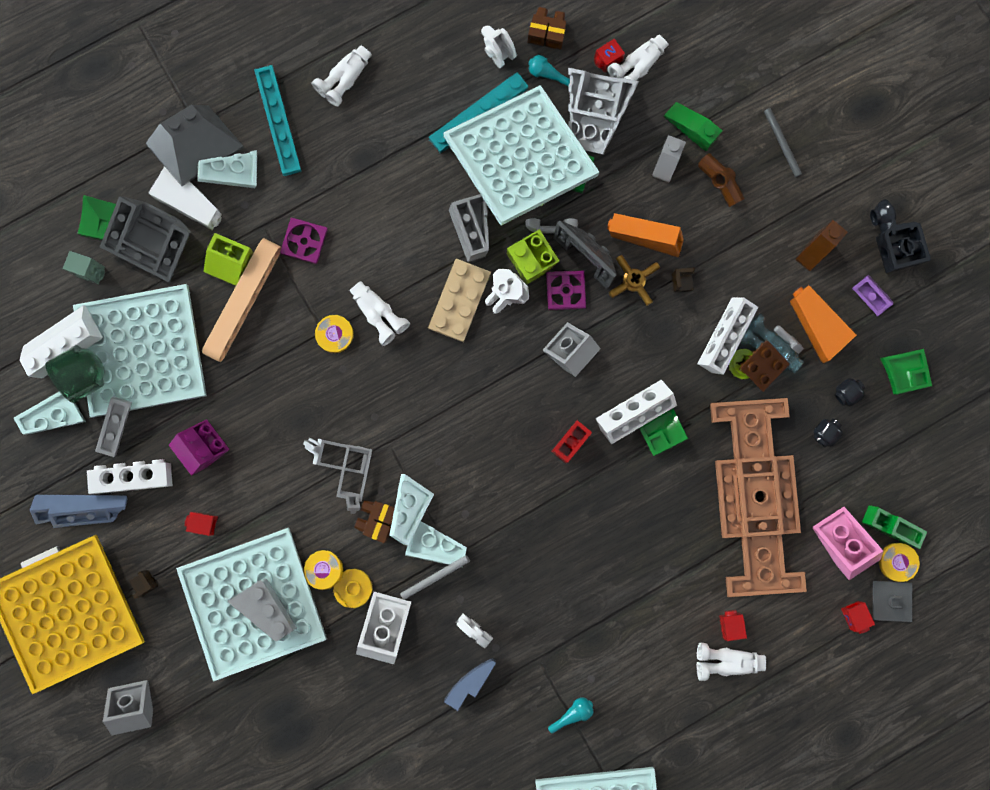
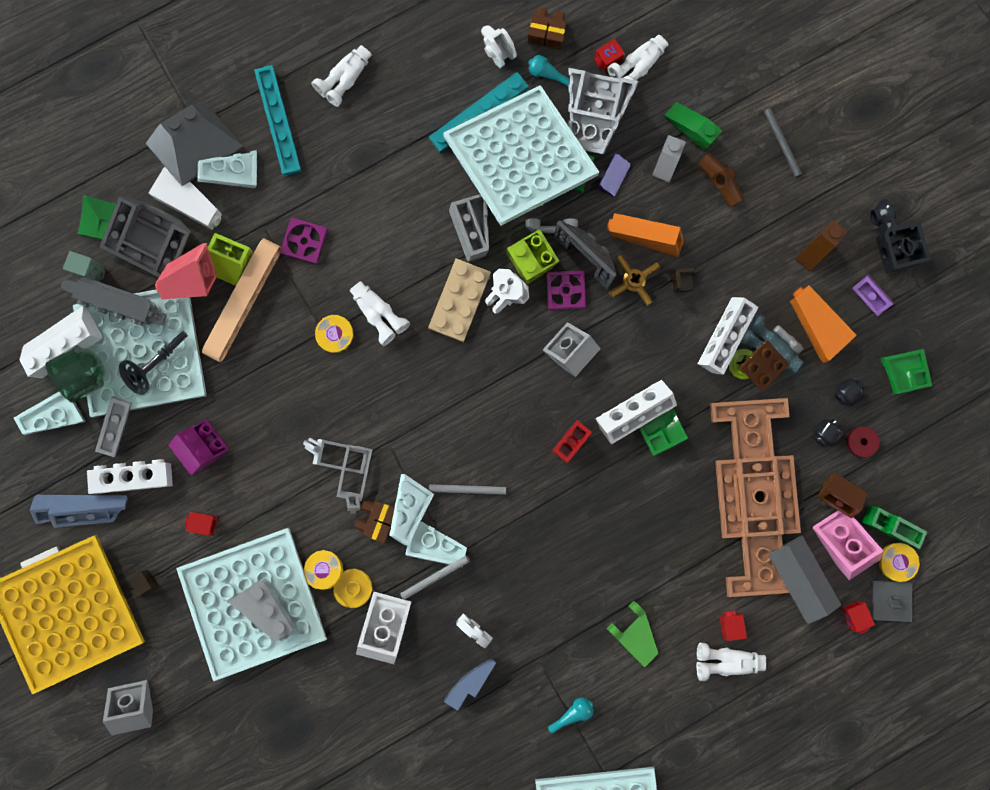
none -> dark grey hinge [61,277,167,326]
none -> black dish [119,330,188,395]
none -> coral slope [156,243,216,300]
none -> light grey bar [429,484,506,495]
none -> slope [598,153,631,197]
none -> bright green flag [607,601,658,667]
none -> dark grey slope [768,535,841,624]
none -> reddish brown brick [818,472,868,518]
none -> dark red piece [846,427,879,457]

